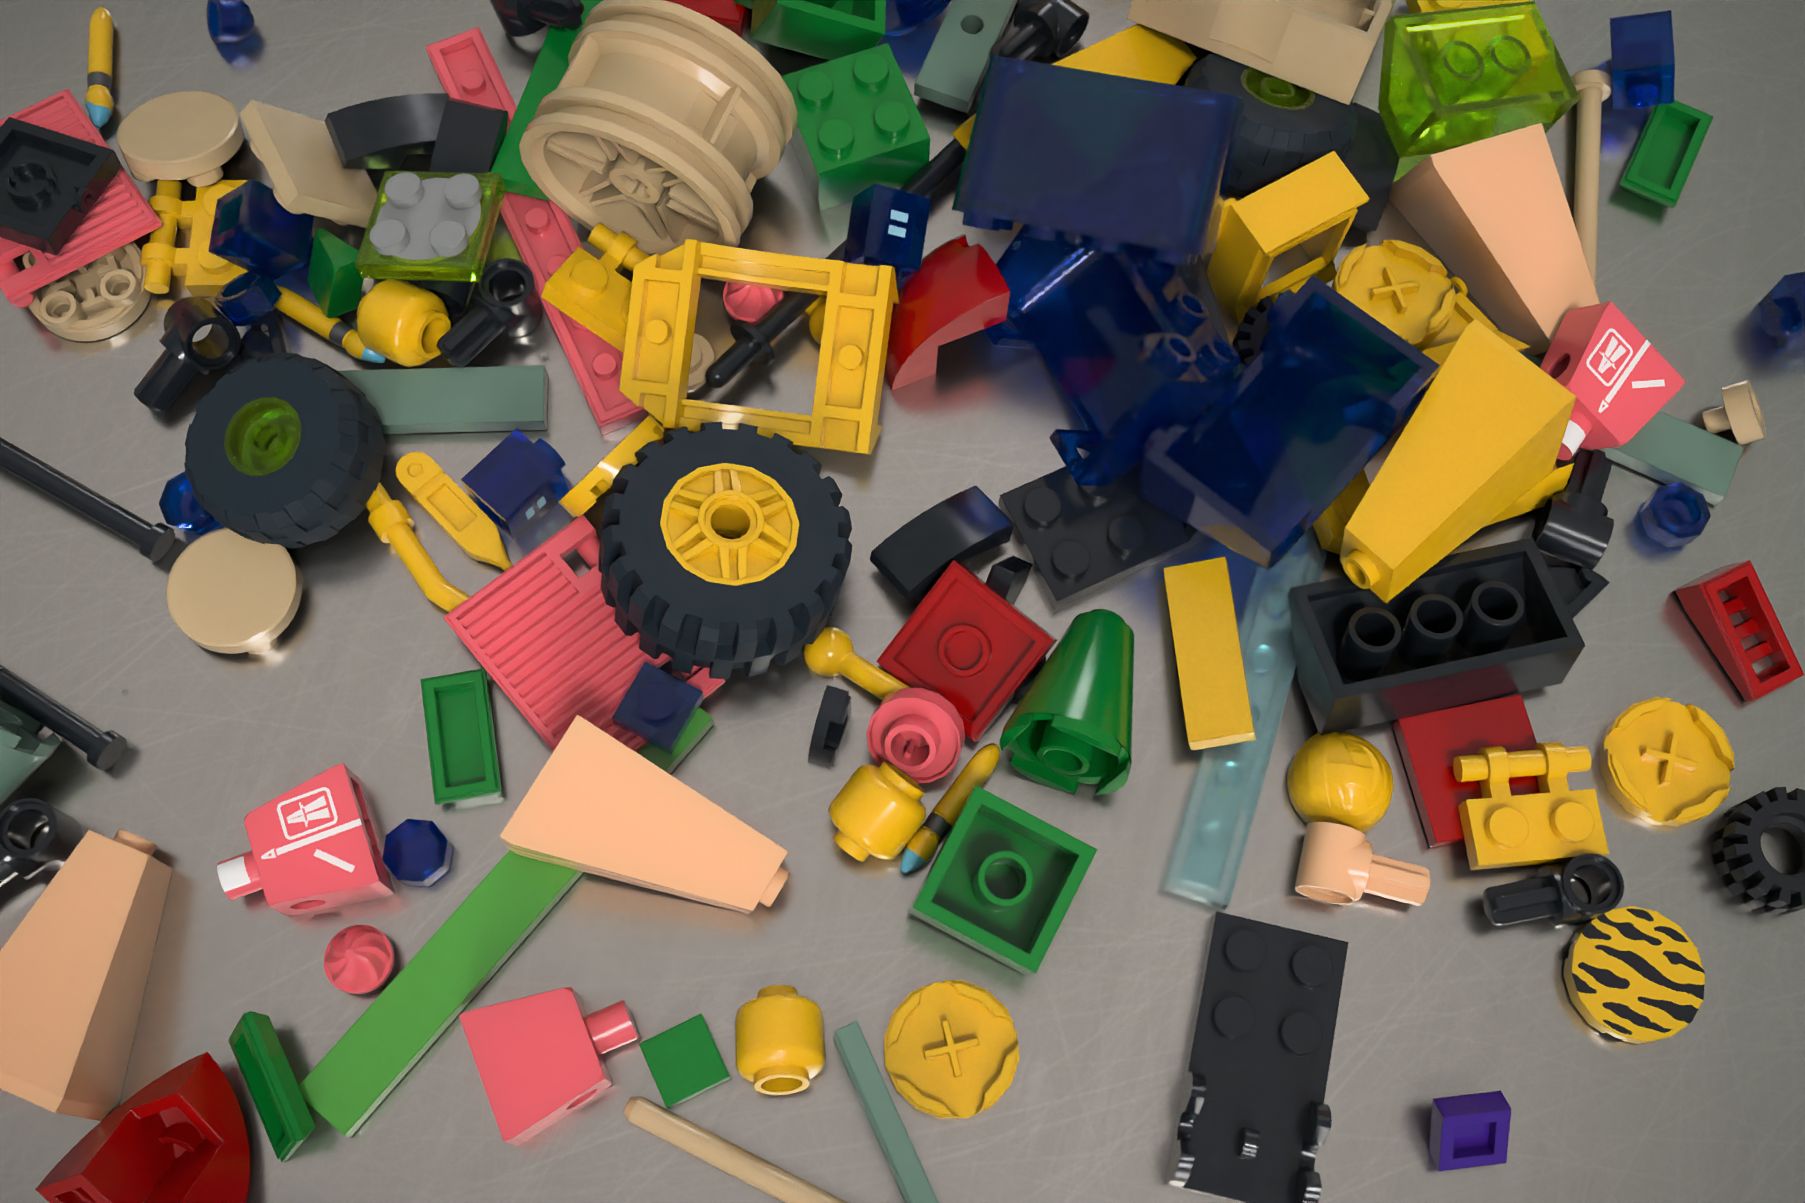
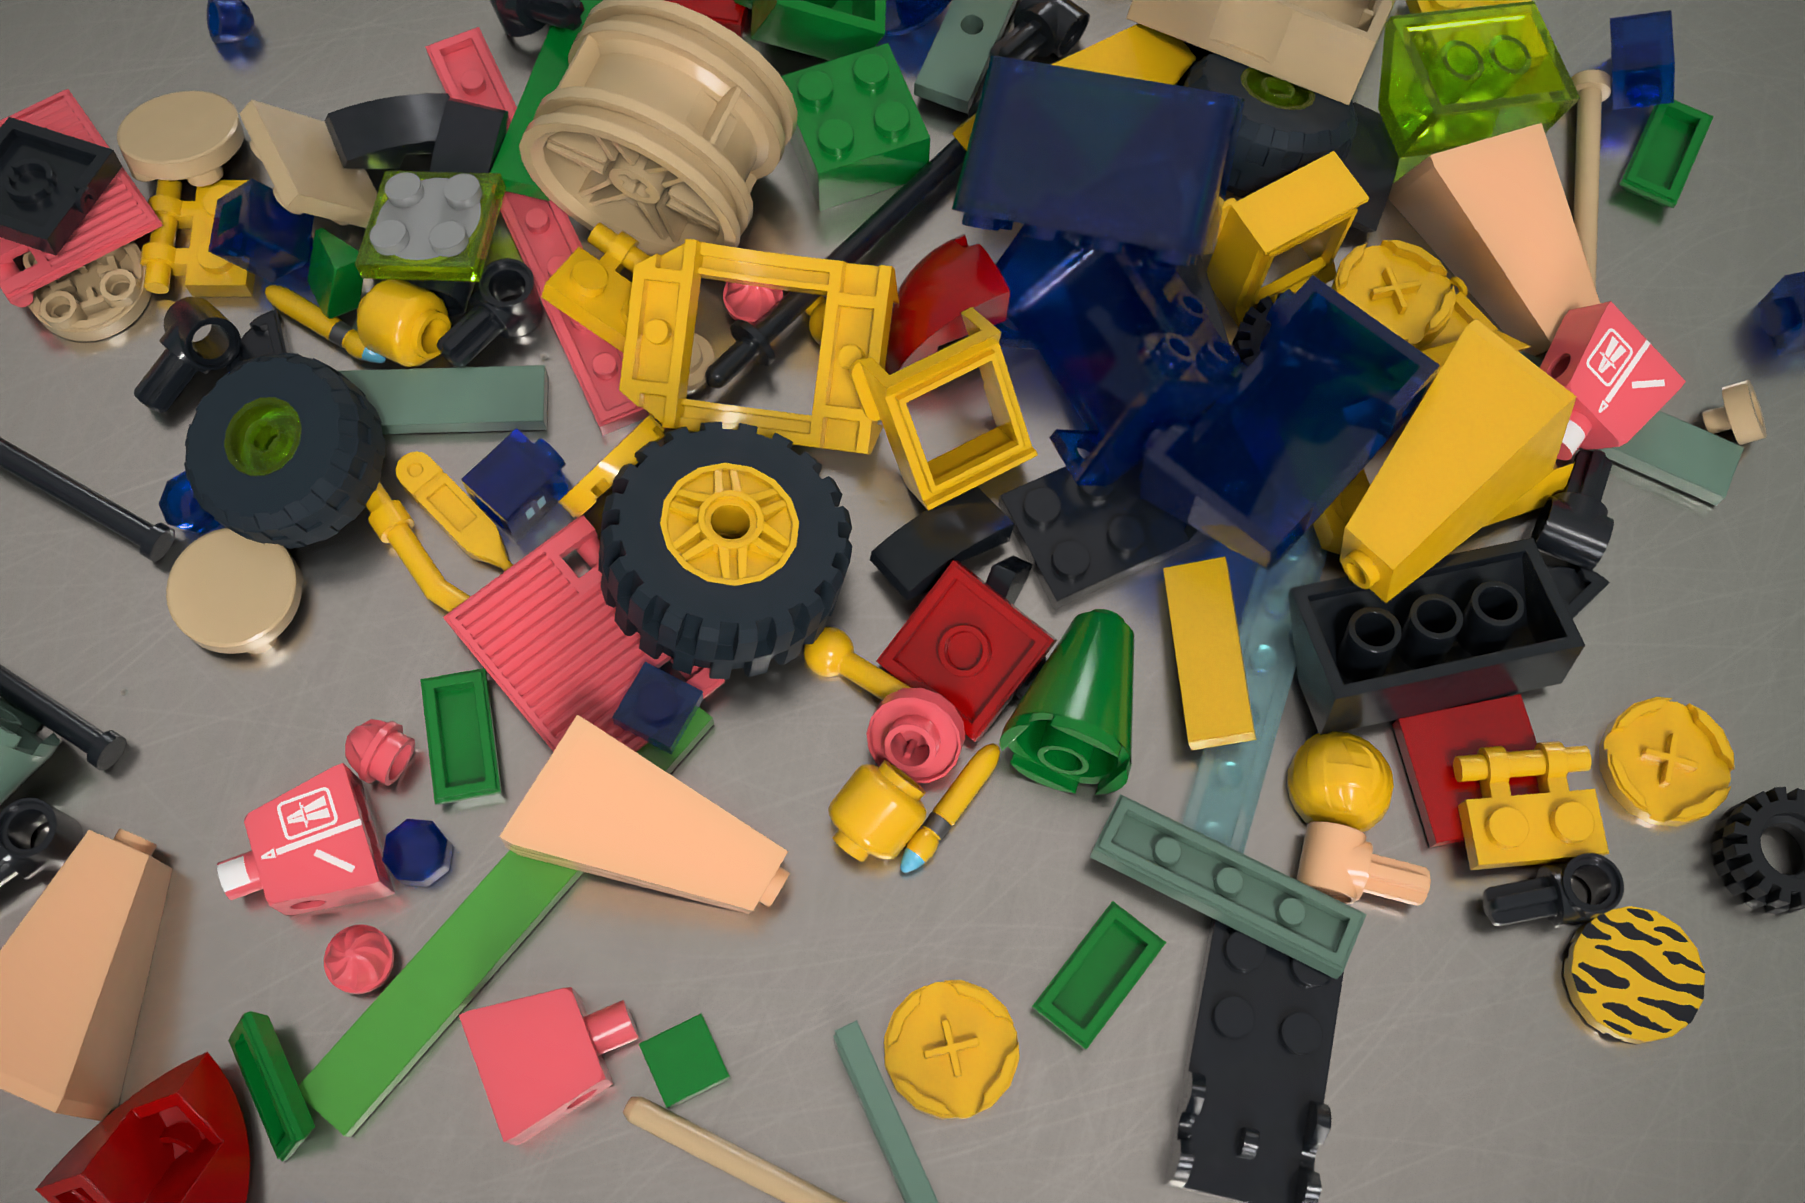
yellow piece [85,7,114,128] -> none
clear blue tile [214,269,282,327] -> none
yellow head [734,985,826,1095] -> none
black tile [808,685,851,769] -> none
clear blue brick [843,183,931,283] -> none
green brick [908,785,1098,975] -> none
dark purple plate [1429,1090,1511,1171] -> none
clear blue tile [1639,482,1711,547] -> none
red slope [1675,560,1804,701] -> none
none -> coral plate [345,719,415,786]
none -> yellow piece [849,307,1038,511]
none -> green tile [1032,901,1167,1050]
none -> sand green tile [1090,794,1367,980]

